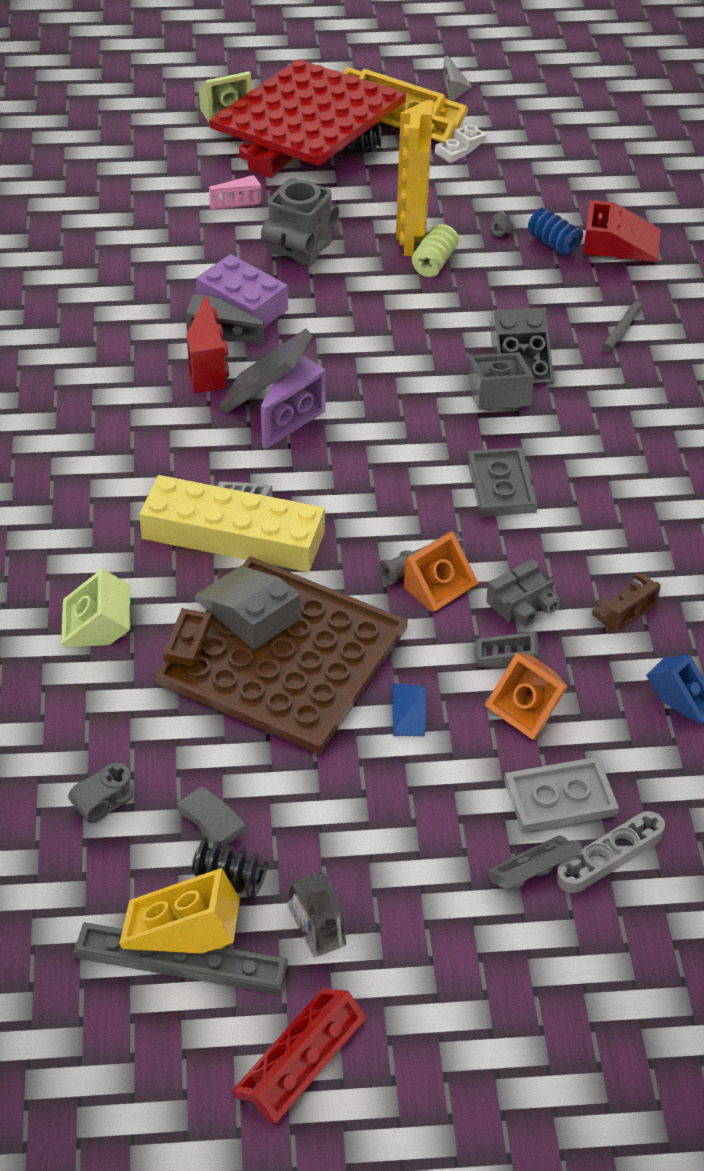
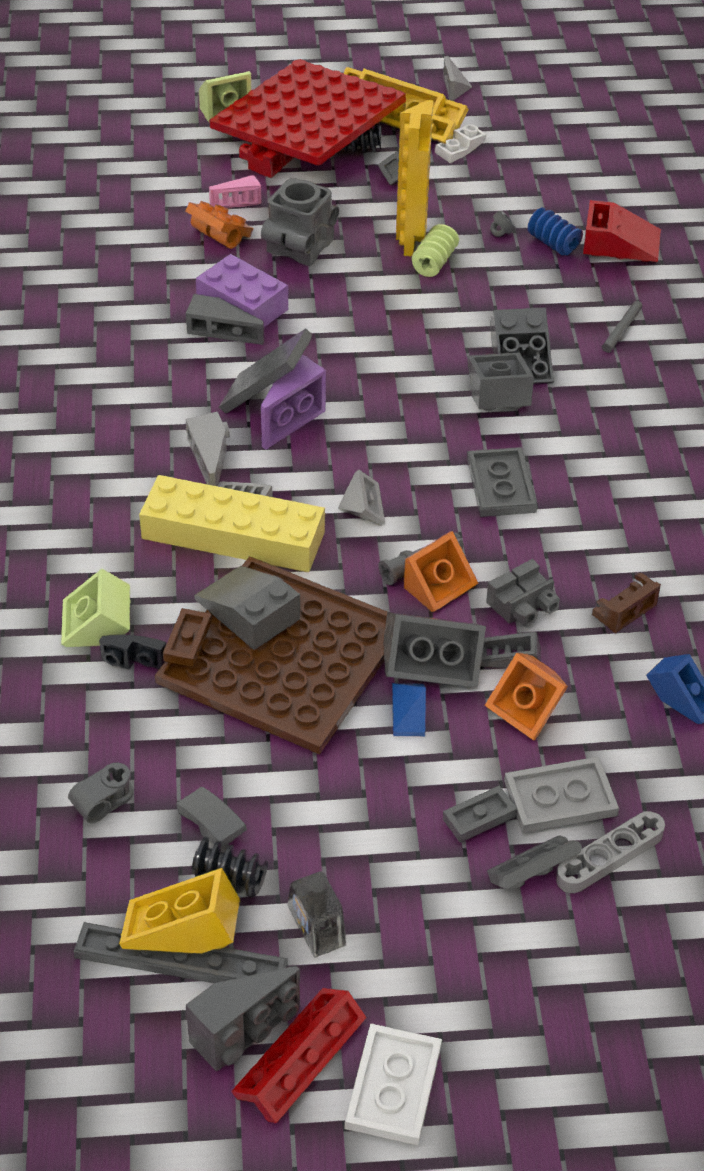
red slope [186,297,229,394] -> none
none -> black slope [99,635,166,670]
none -> orange plate [185,201,254,249]
none -> light grey slope [186,412,230,486]
none -> dark grey slope [186,966,300,1072]
none -> light grey slope [338,470,385,526]
none -> white plate [345,1024,442,1145]
none -> dark grey panel [378,151,399,185]
none -> dark grey slope [383,612,486,688]
none -> dark grey plate [443,785,517,843]

